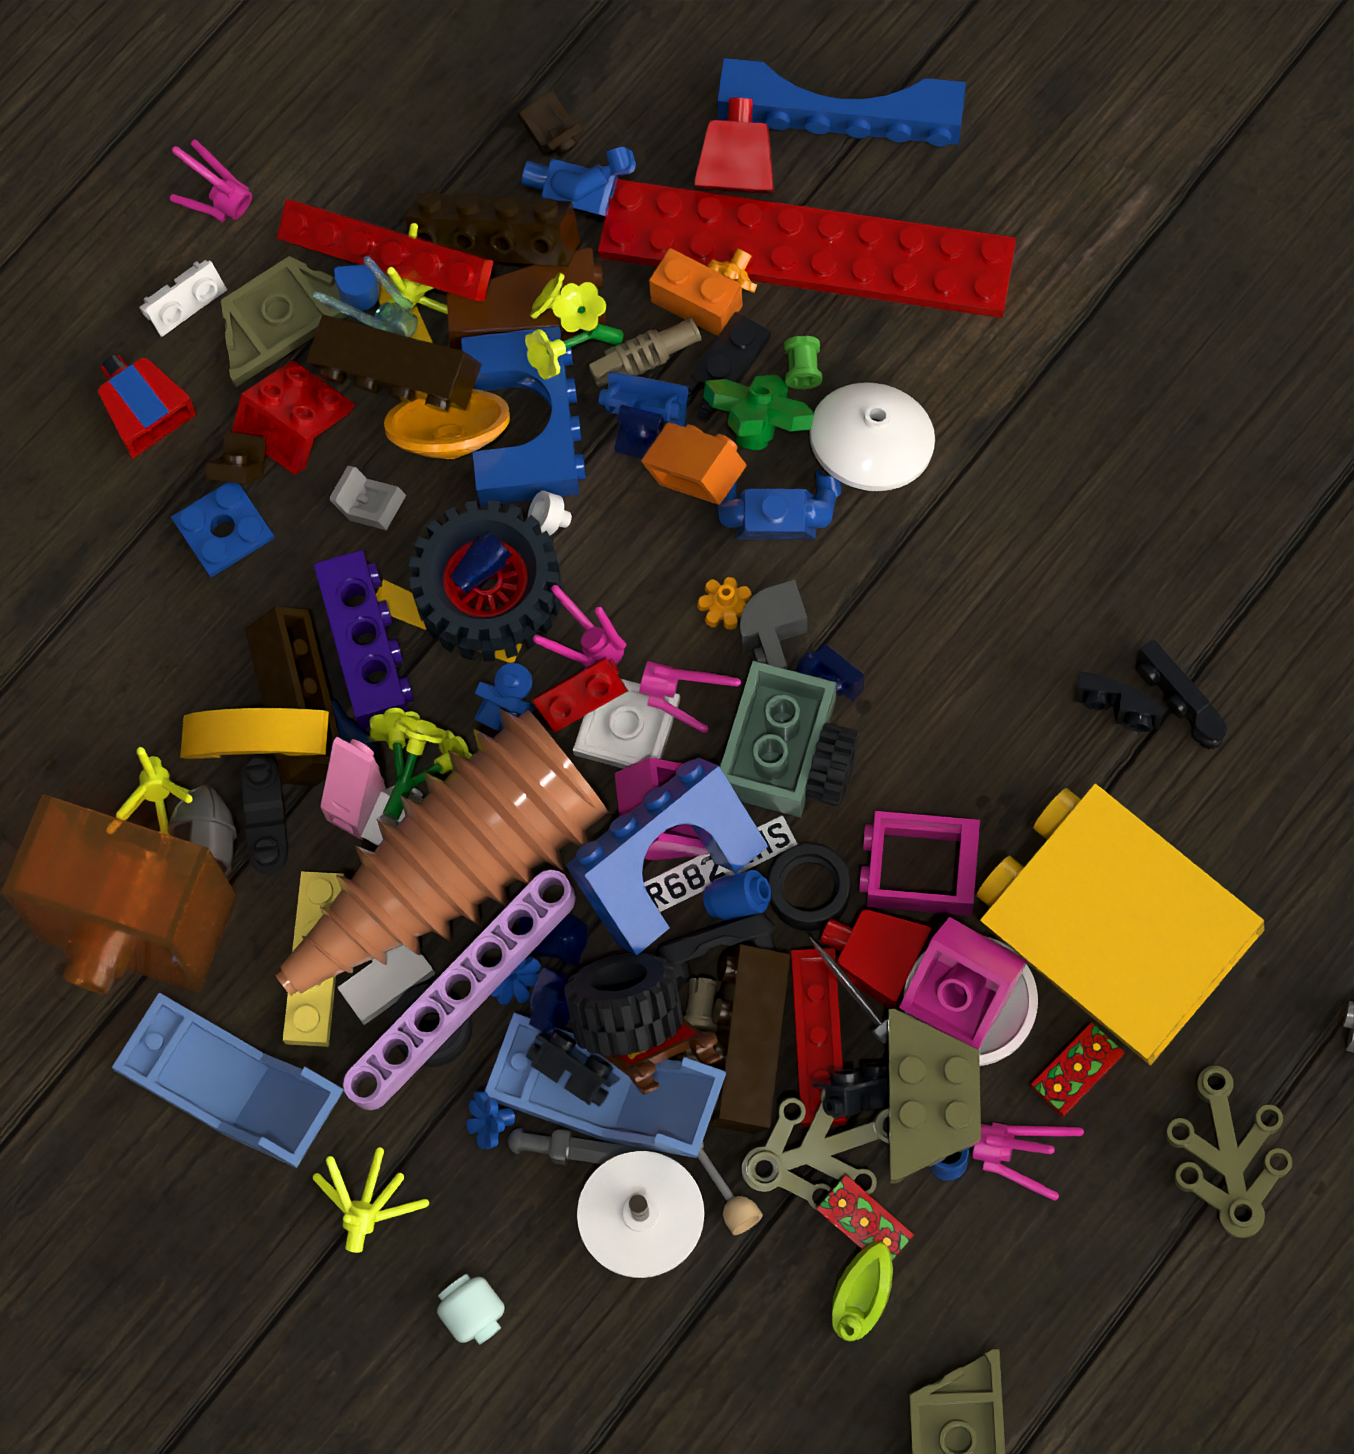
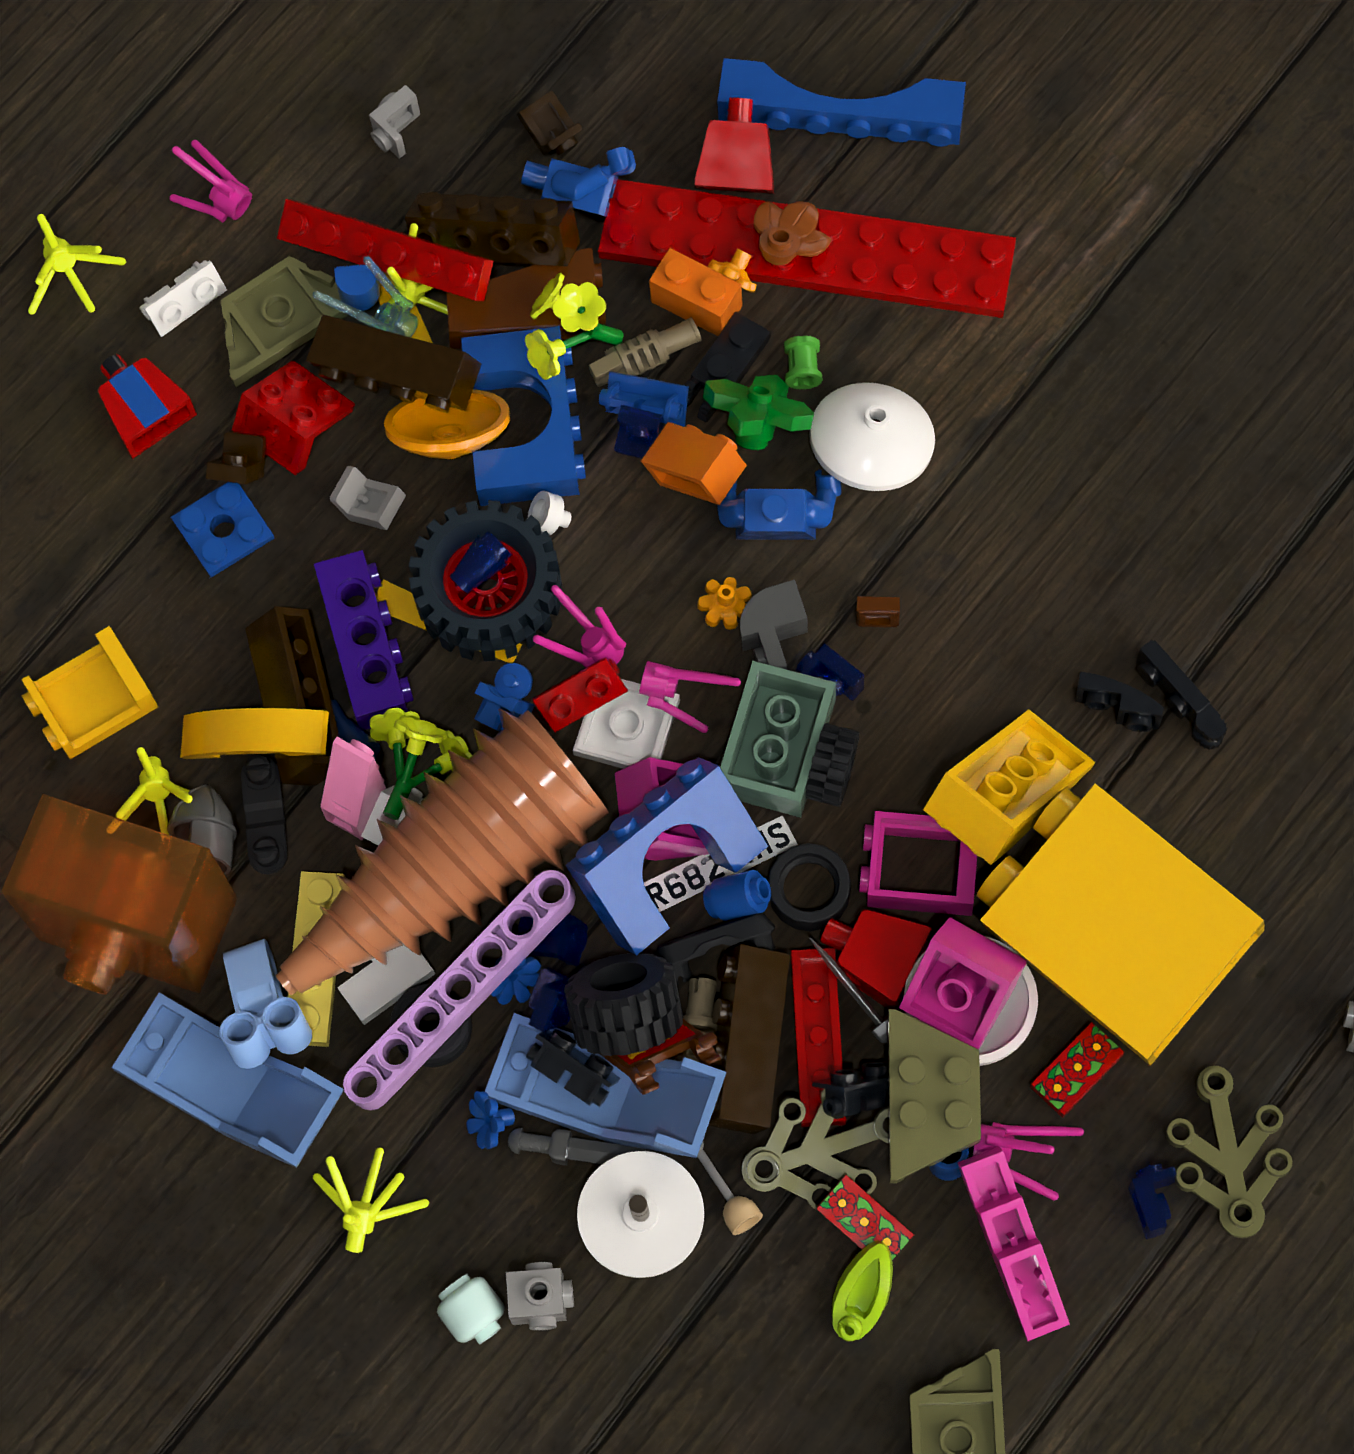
none -> yellow panel [21,626,158,760]
none -> neon yellow plant [28,214,126,315]
none -> light blue piece [219,939,312,1069]
none -> light grey bracket [369,85,420,159]
none -> light grey brick [506,1262,574,1330]
none -> dark orange plate [753,201,831,265]
none -> reddish brown tile [856,596,900,627]
none -> yellow slope [923,709,1095,865]
none -> dark pink slope [957,1146,1070,1341]
none -> clear blue bracket [1128,1164,1177,1239]

